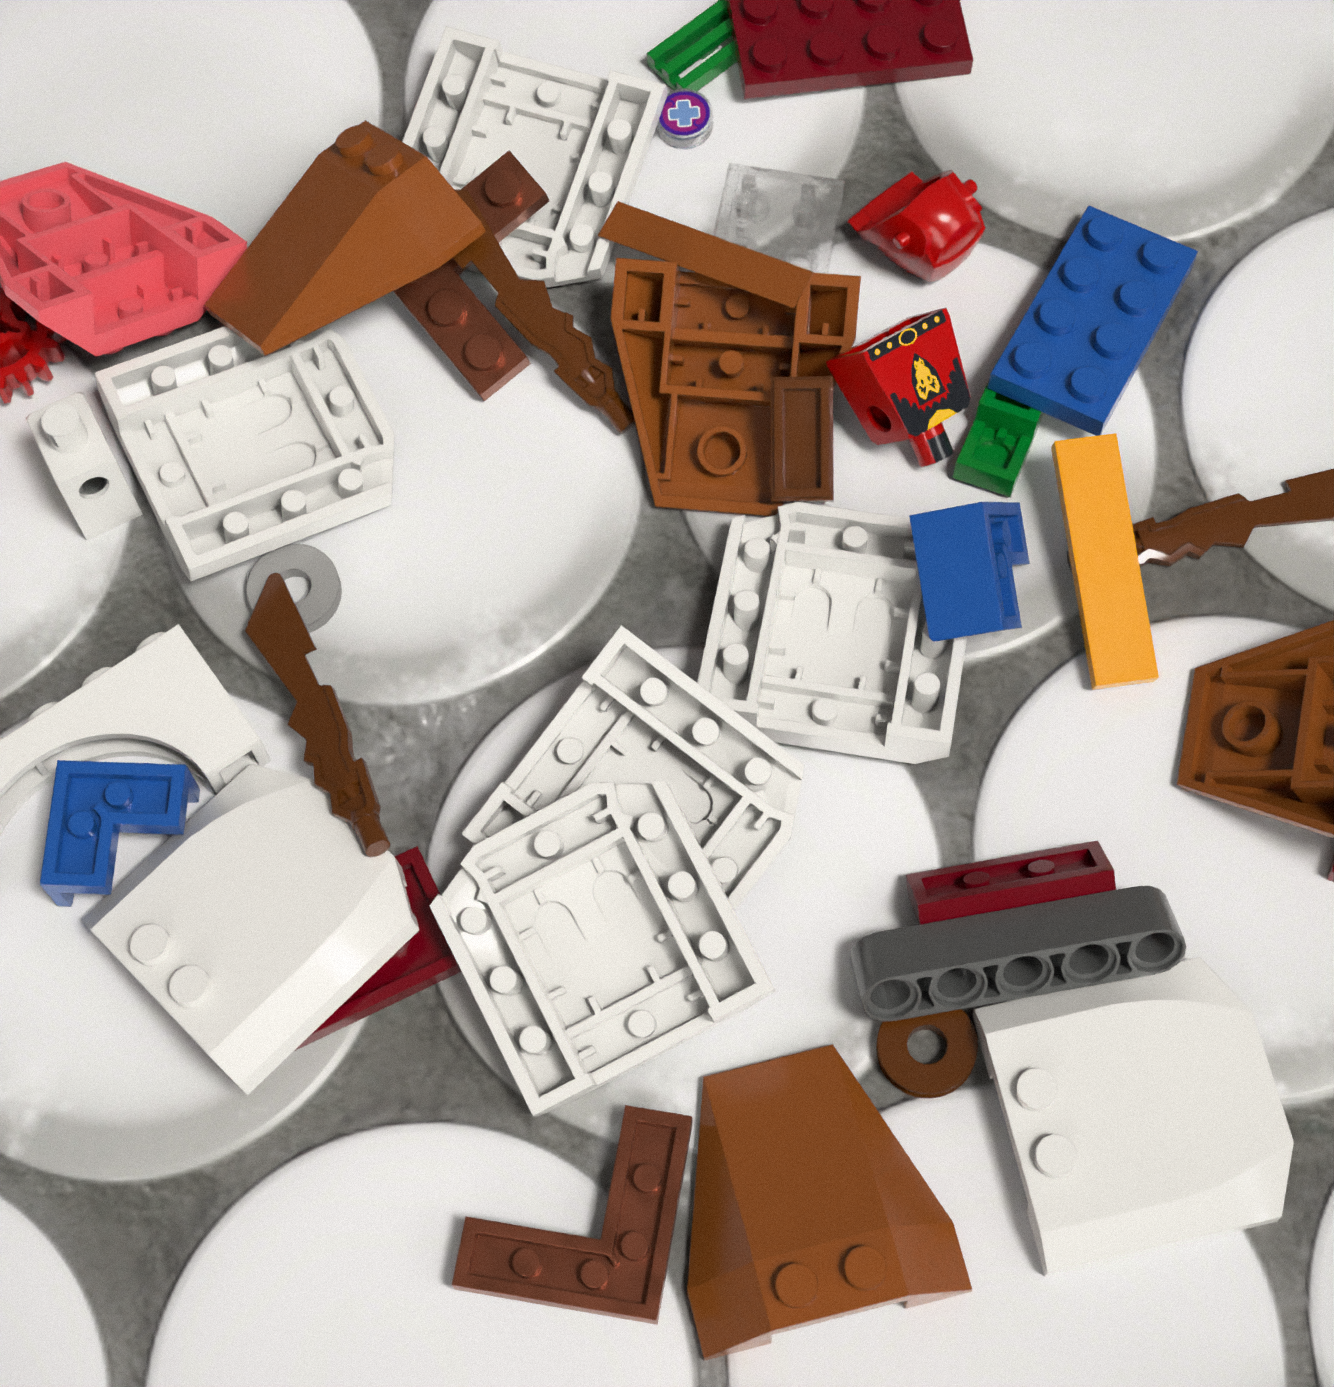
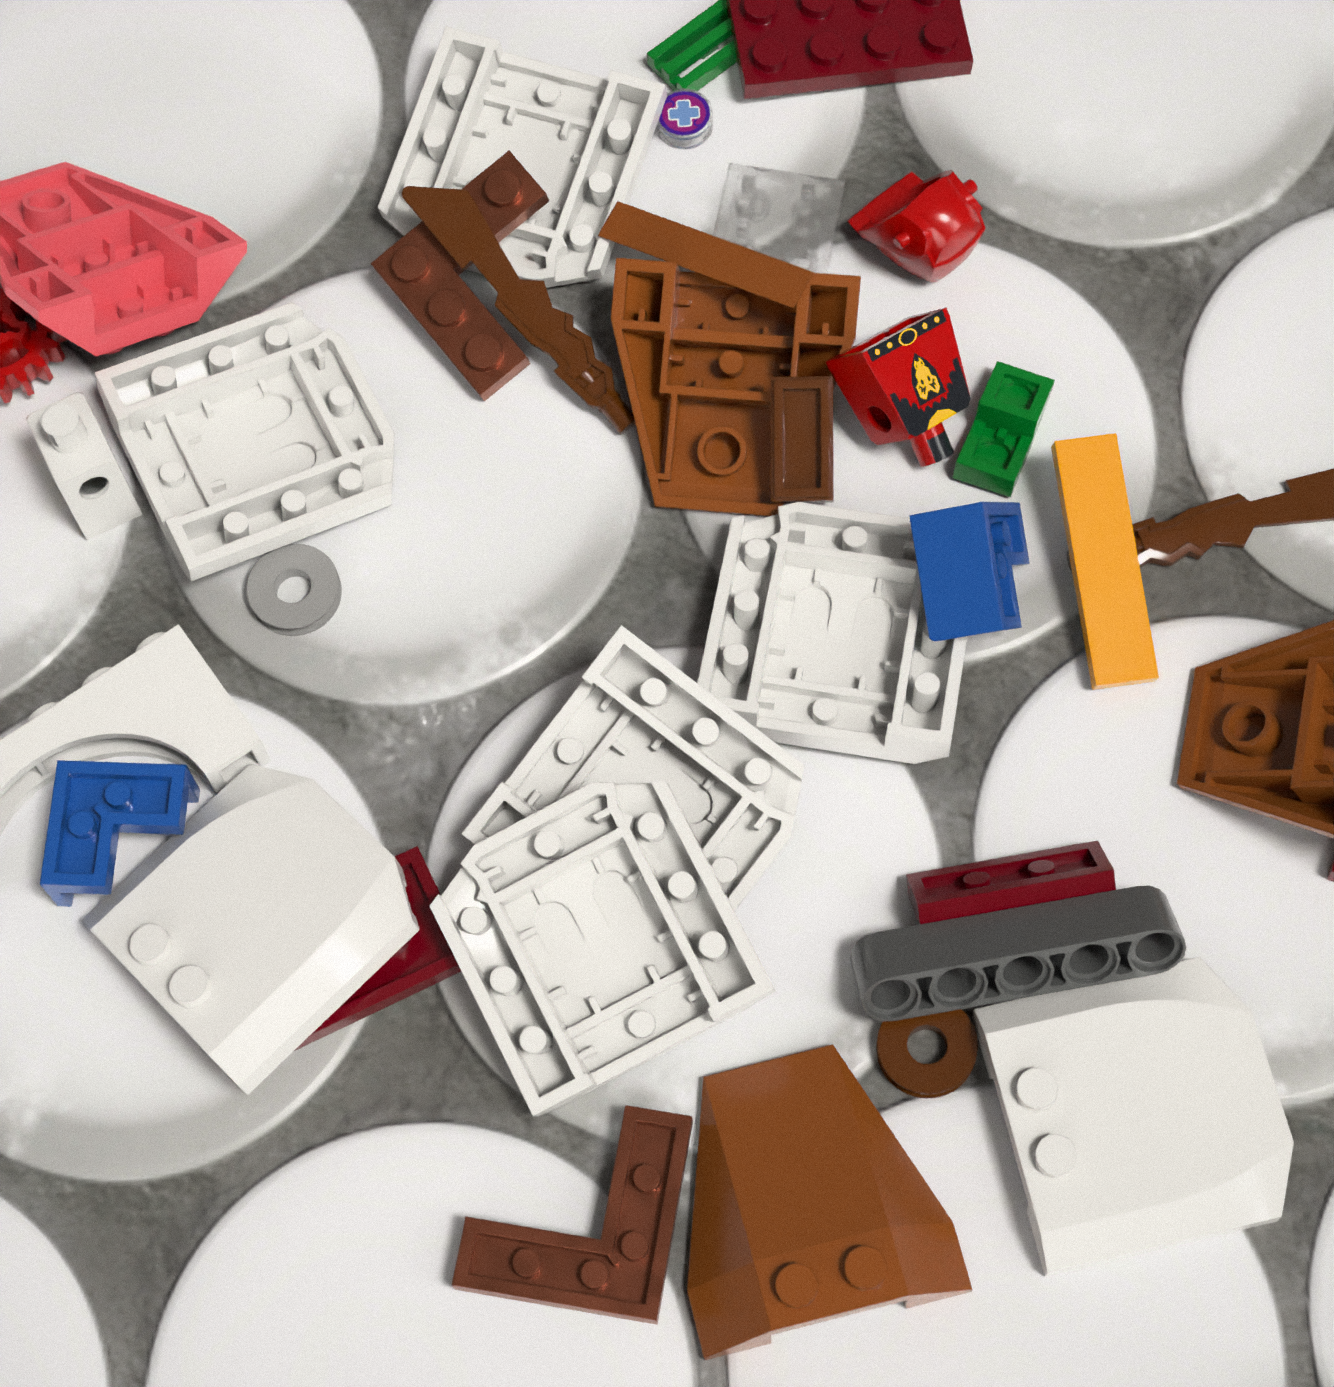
dark orange wedge [204,120,486,356] -> none
reddish brown sword [245,573,391,857] -> none
blue plate [987,205,1198,436] -> none

